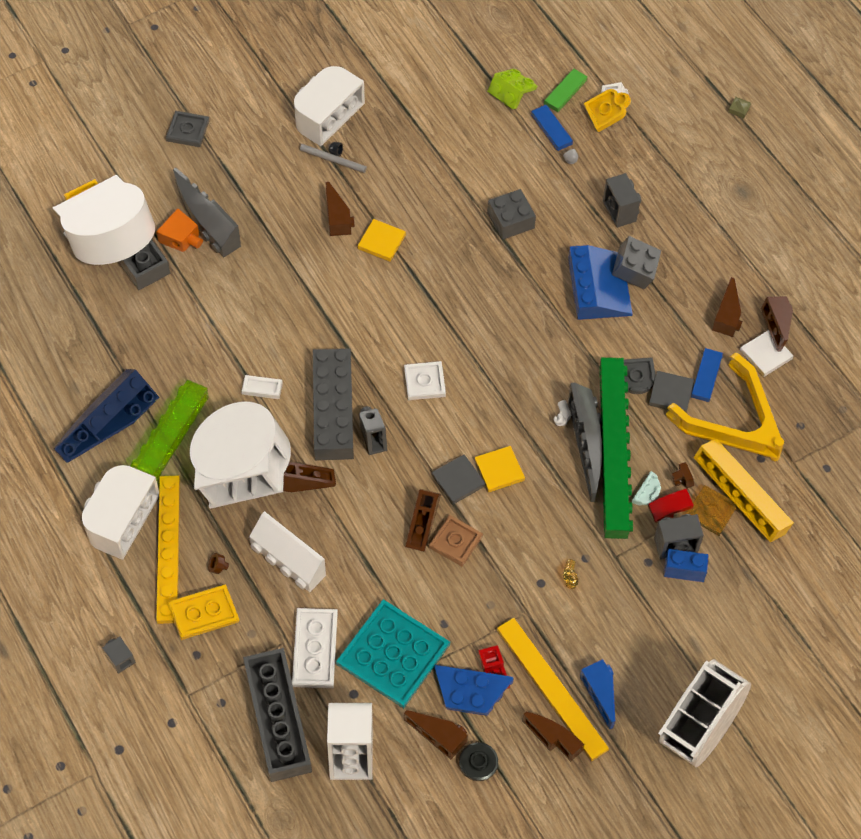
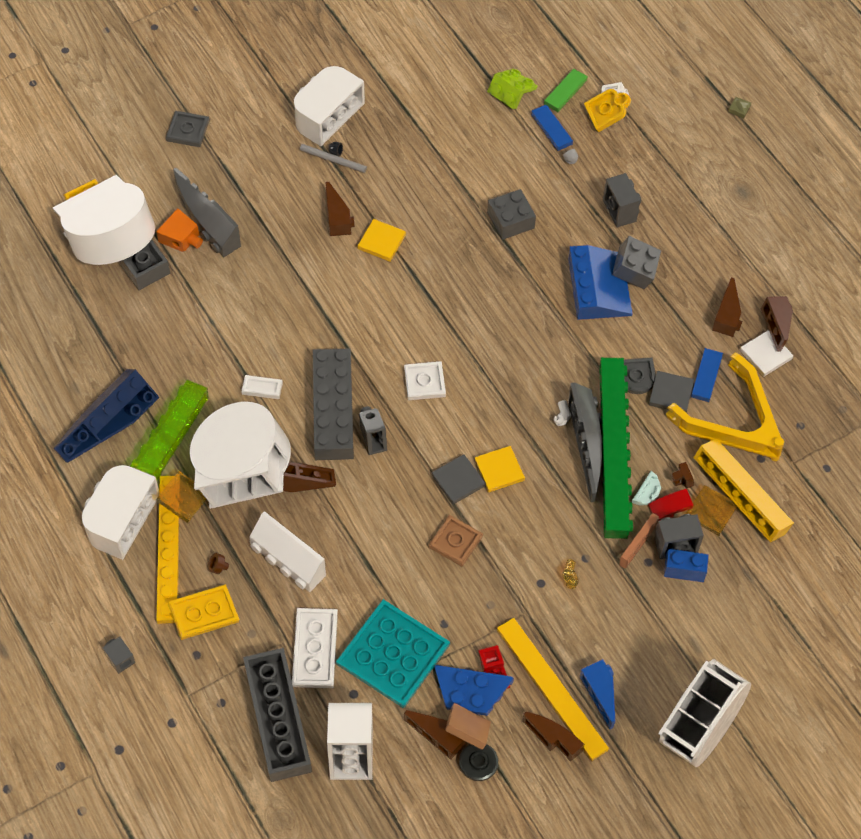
reddish brown slope [405,489,441,552] -> none
none -> clear yellow tile [156,471,207,523]
none -> medium nougat tile [446,703,491,750]
none -> nougat tile [619,513,659,569]

